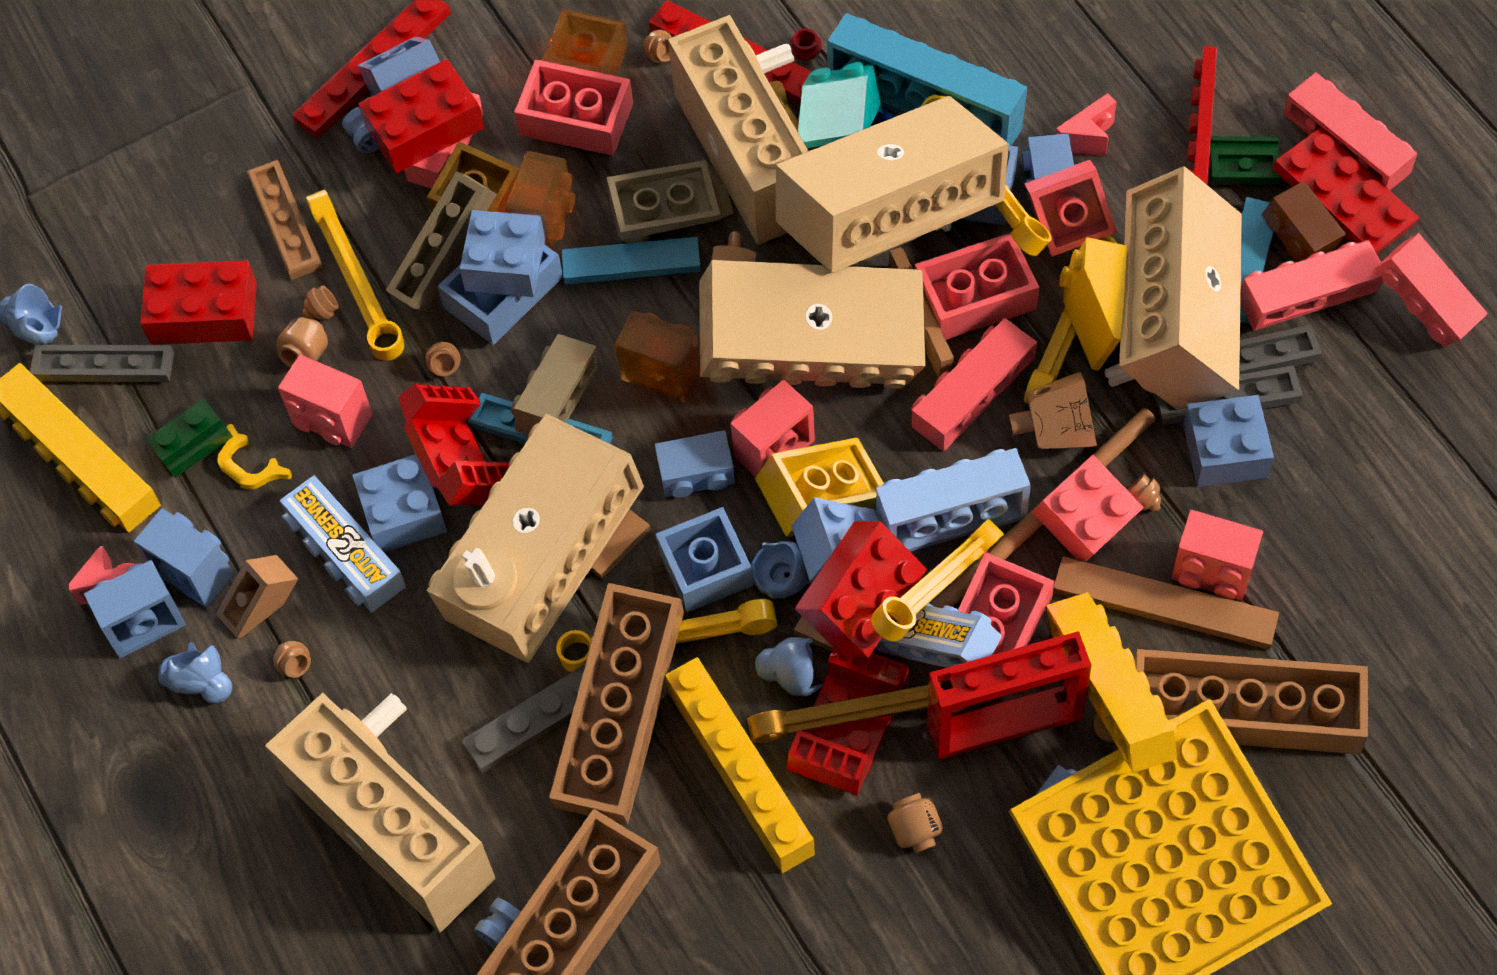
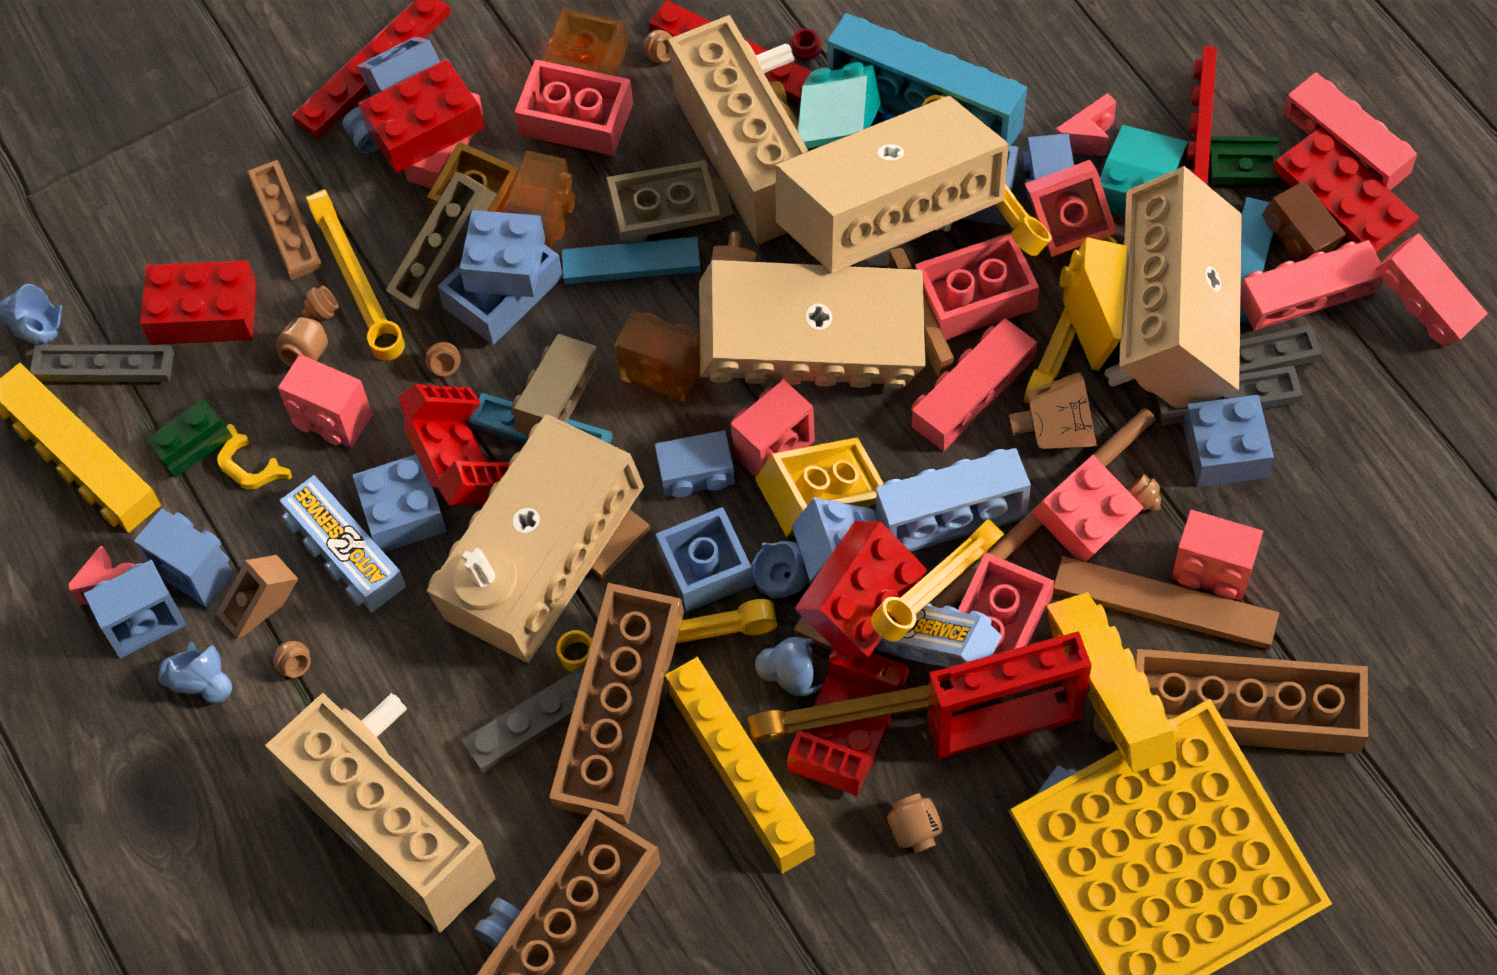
none -> teal slope [1100,125,1188,216]

